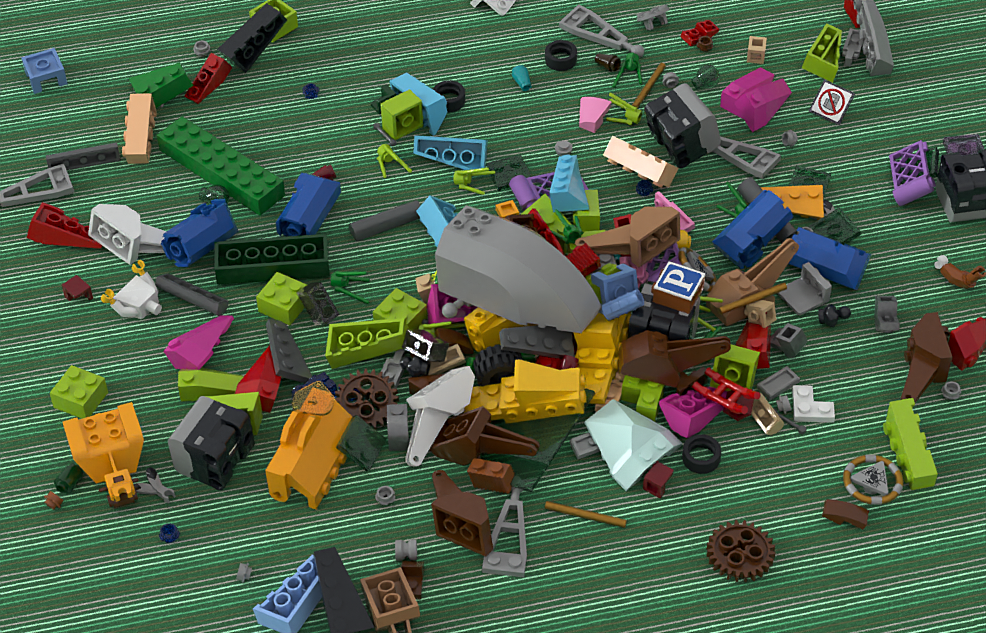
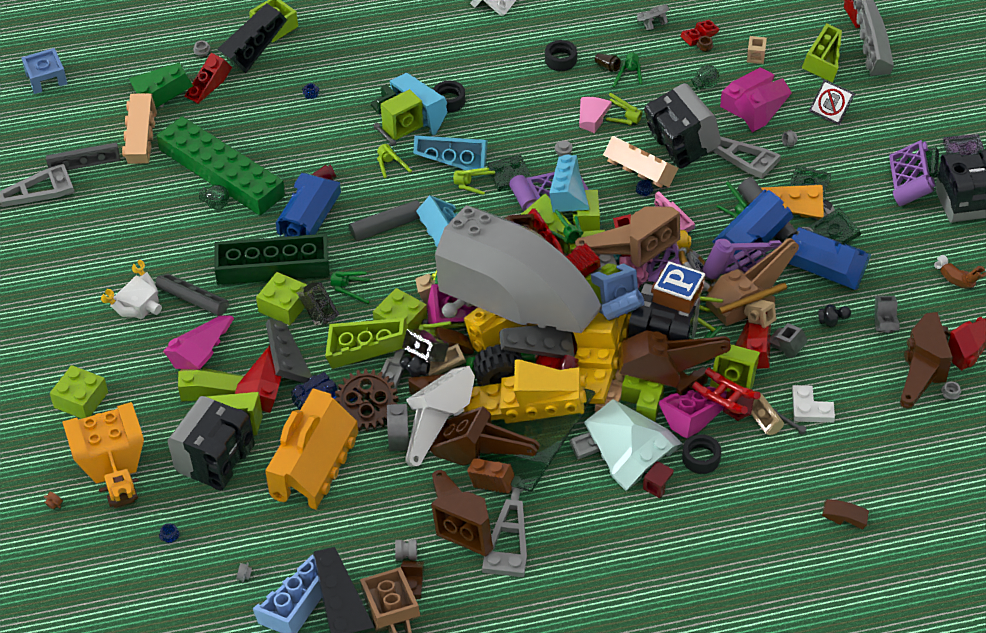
red wedge [26,202,103,249] -> none
dark green brick [54,463,83,493] -> none
dark red panel [62,275,93,301] -> none
white slope [88,204,167,265] -> none
light grey piece [133,467,176,503] -> none
blue brick [161,199,239,267] -> none
clear yellow piece [292,381,335,416] -> none
clear green plate [336,415,387,472] -> none
light grey plate [375,486,395,505] -> none
light orange tile [496,200,519,218] -> none
teal cone [512,65,532,91] -> none
pearl gold bar [545,501,627,528] -> none
light grey plate [559,4,645,58] -> none
pearl gold bar [632,63,666,109] -> none
light grey plate [662,72,679,88] -> none
reddish brown gear [706,520,776,582] -> none
light grey tile [757,366,800,401] -> none
light grey plate [776,395,791,414] -> none
light grey bracket [777,262,832,315] -> none
light grey hinge [842,28,864,67] -> none
piece [843,455,904,505] -> none
lime wedge [883,398,938,490] -> none
none -> medium lavender piece [702,239,782,279]

